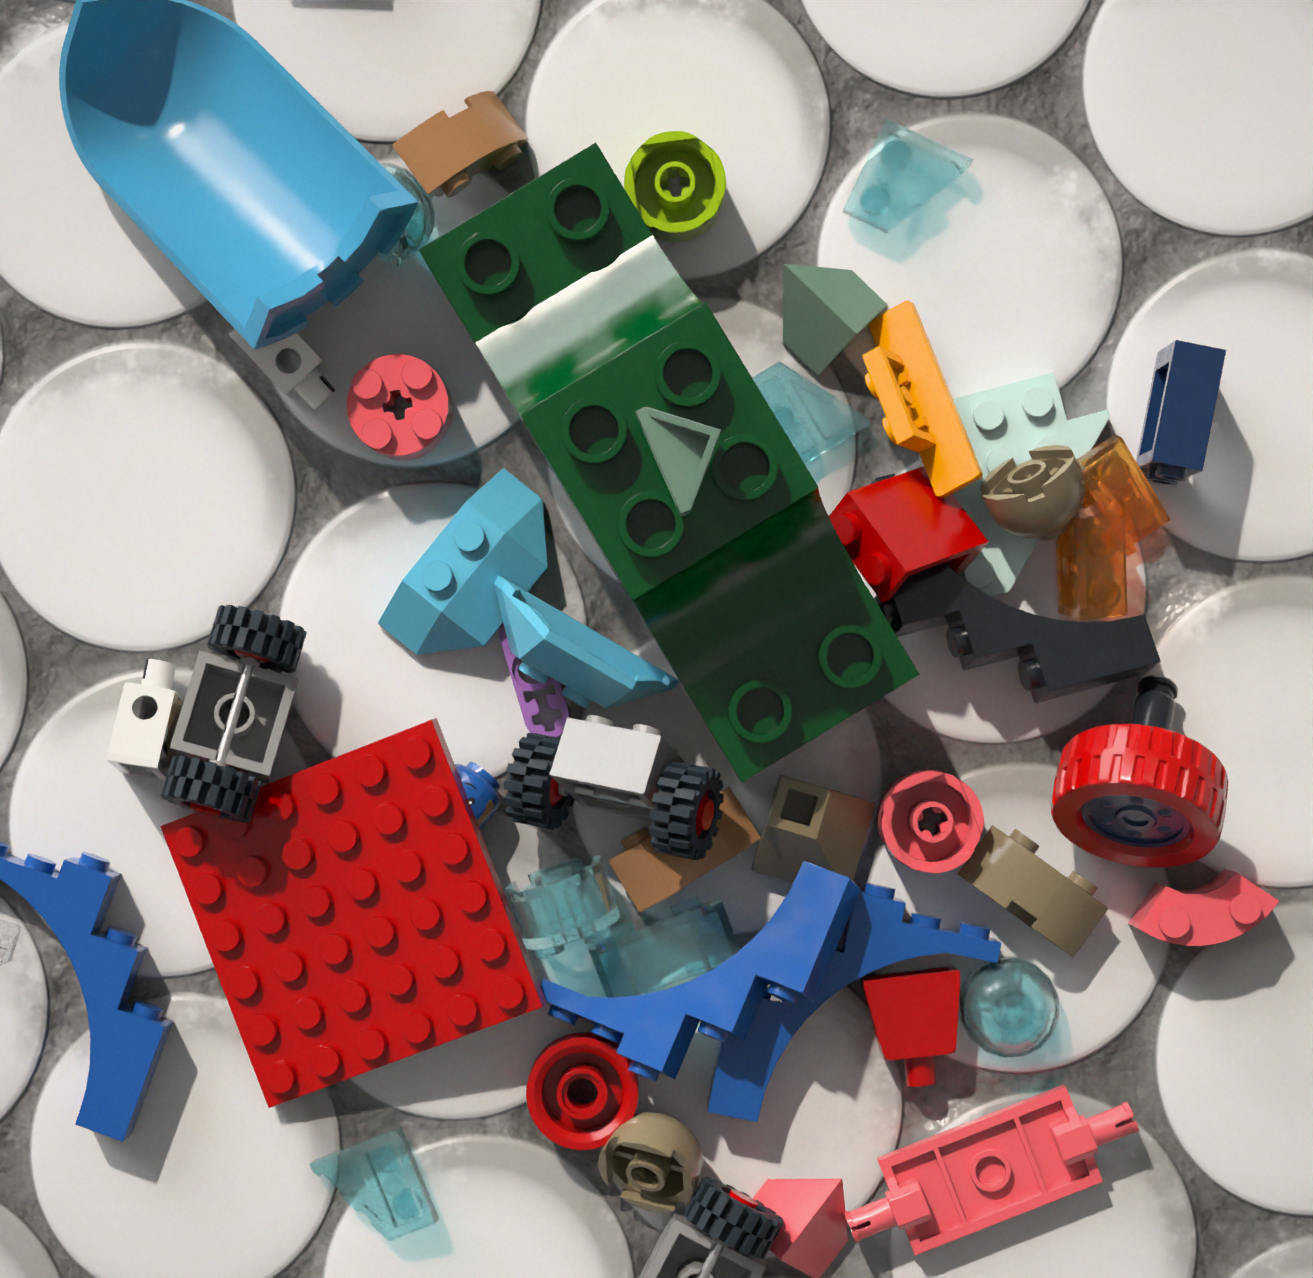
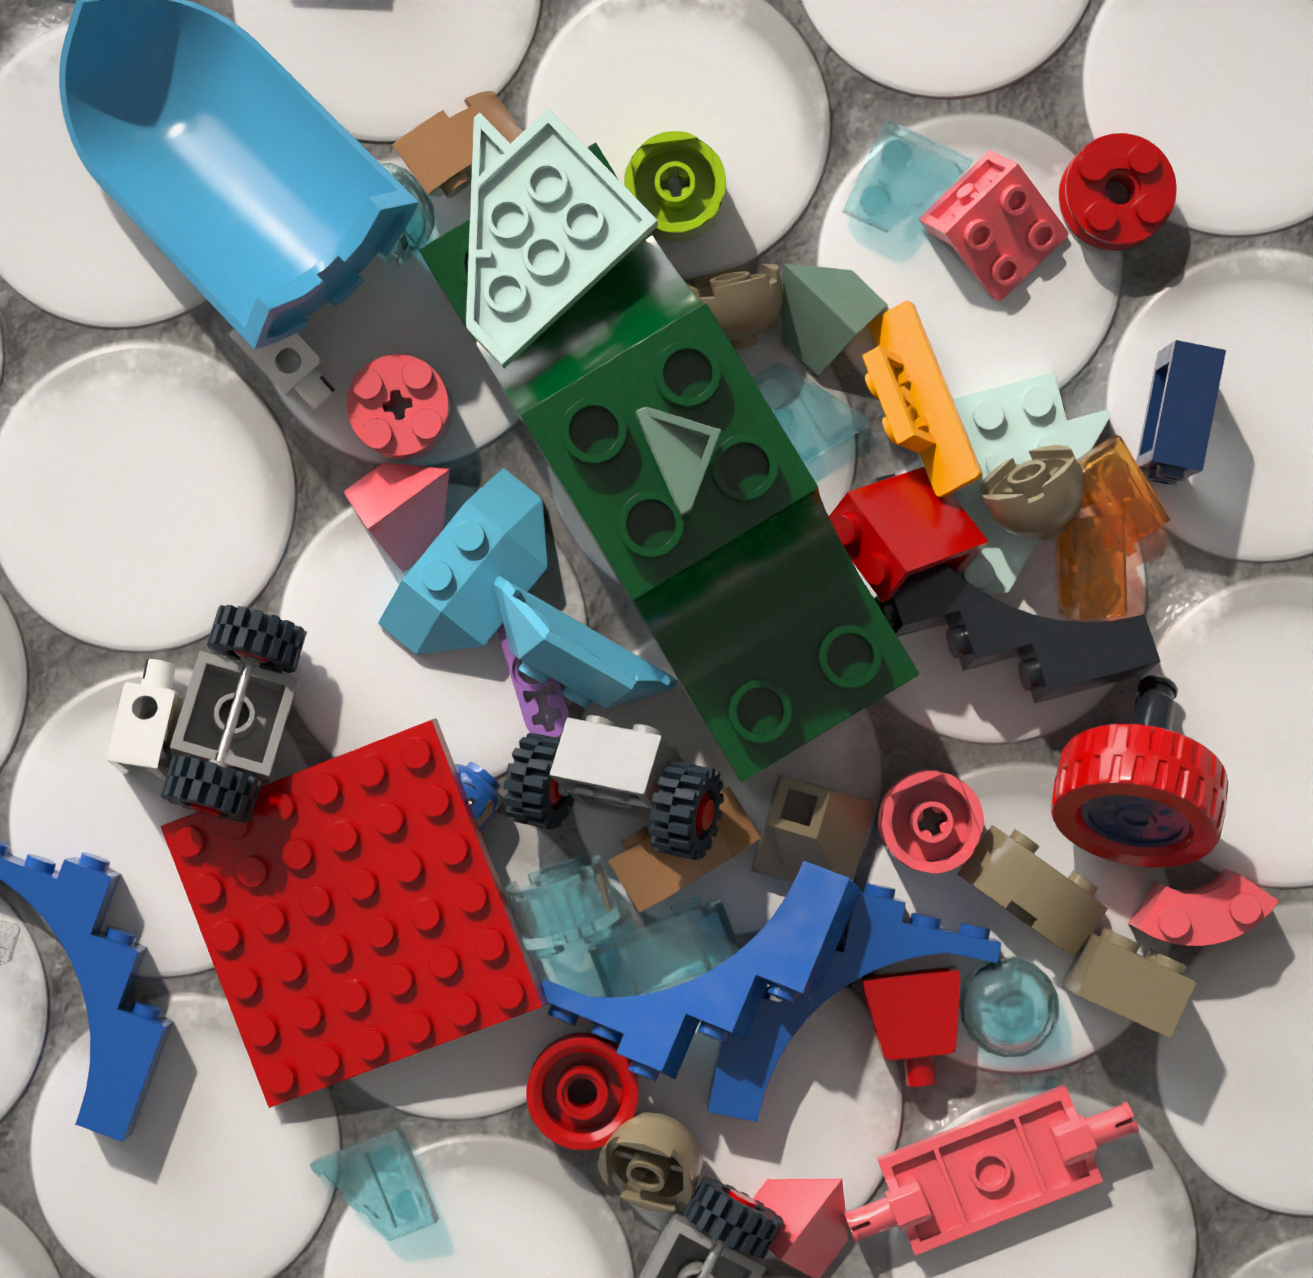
none -> coral slope [344,462,450,572]
none -> light aqua wing [466,108,658,369]
none -> dark tan cylinder [687,264,783,349]
none -> coral bracket [918,150,1068,301]
none -> red wheel [1058,133,1177,251]
none -> dark tan brick [1062,927,1197,1038]

